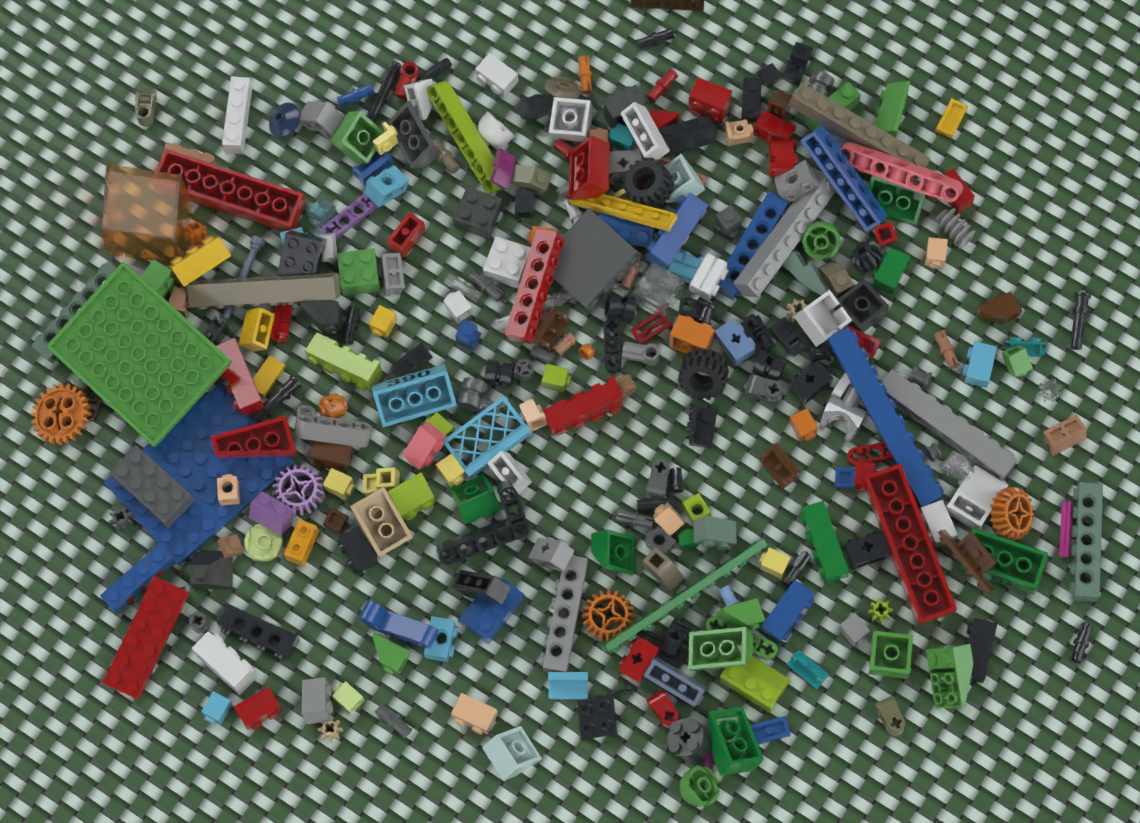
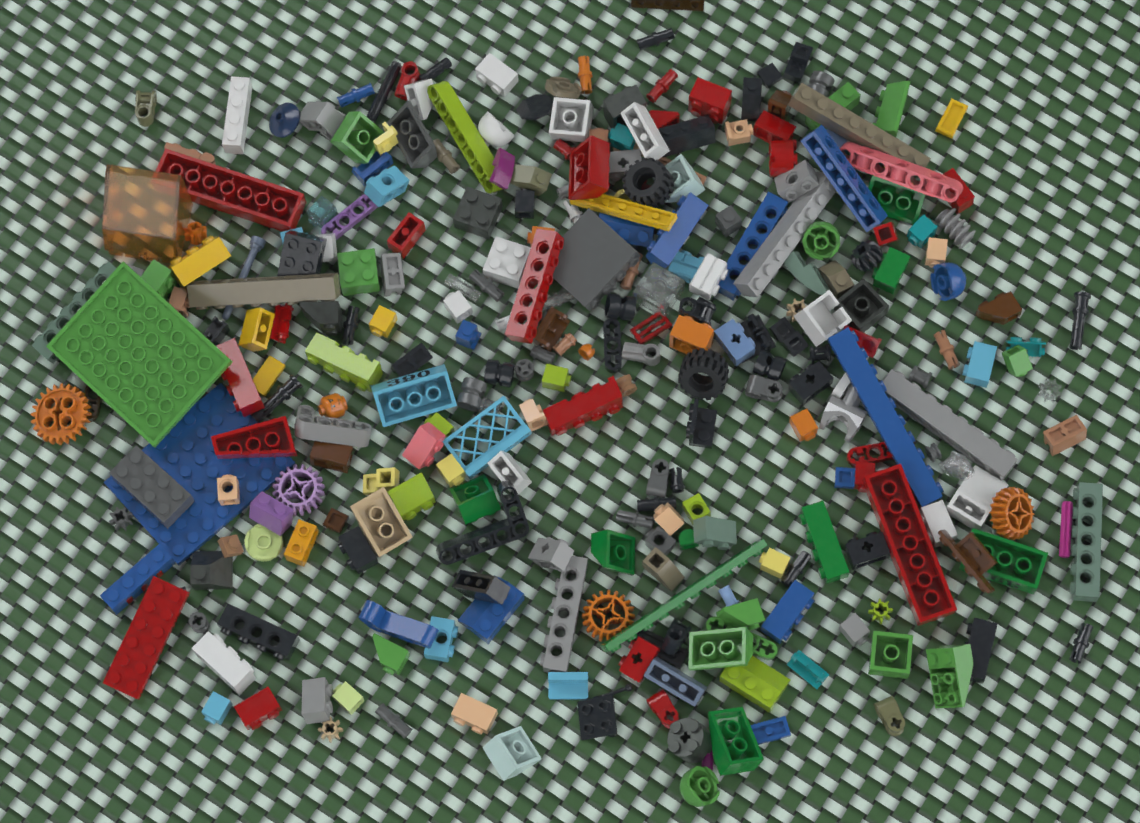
light yellow brick [323,468,355,500] -> none
reddish brown hinge [759,442,800,490] -> none
none -> teal brick [907,214,938,248]
none -> blue cylinder [930,262,966,301]

